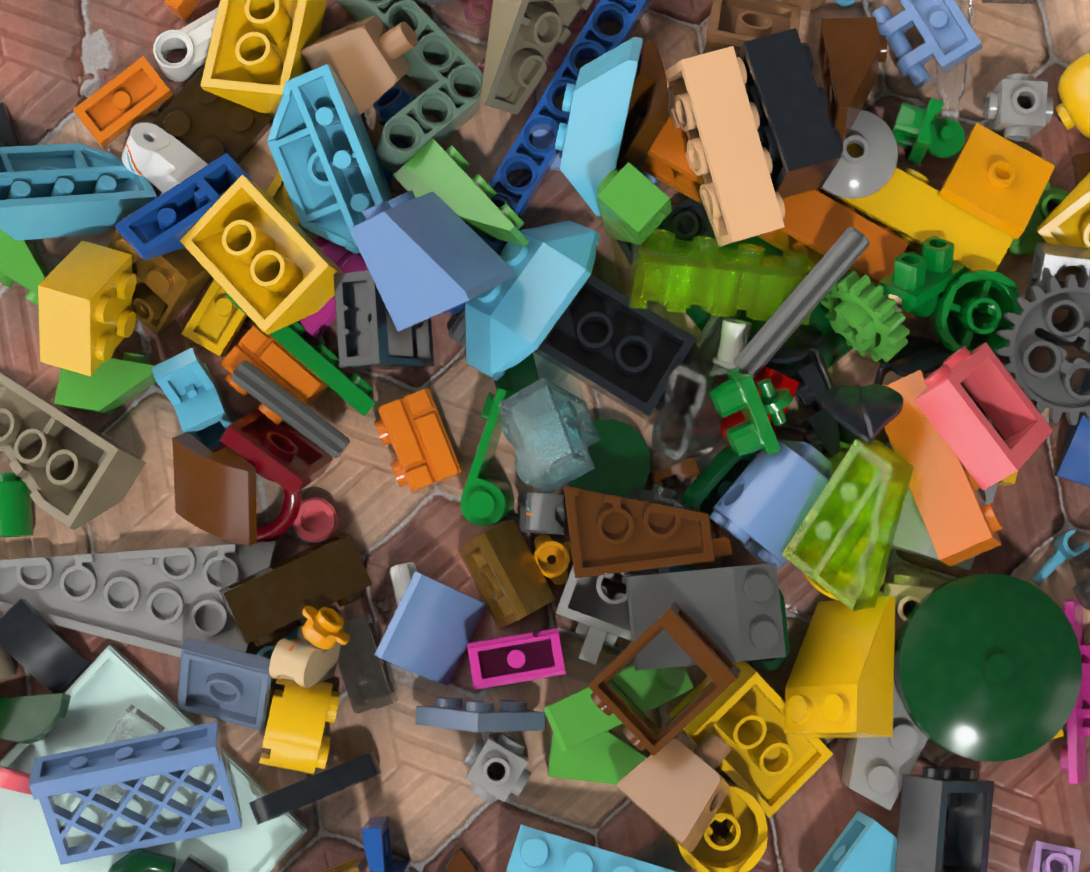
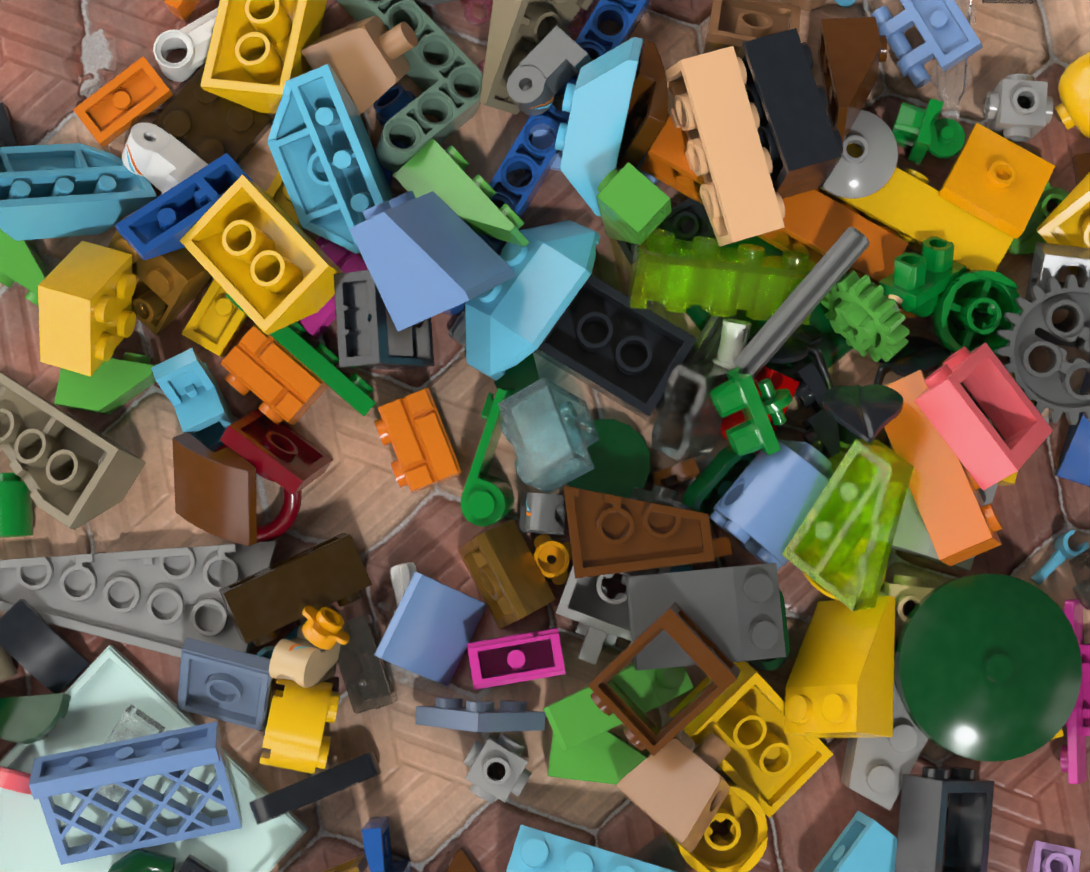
dark grey axle [231,361,350,458] -> none
coral tile [293,497,339,543] -> none
none -> leg [506,25,592,116]

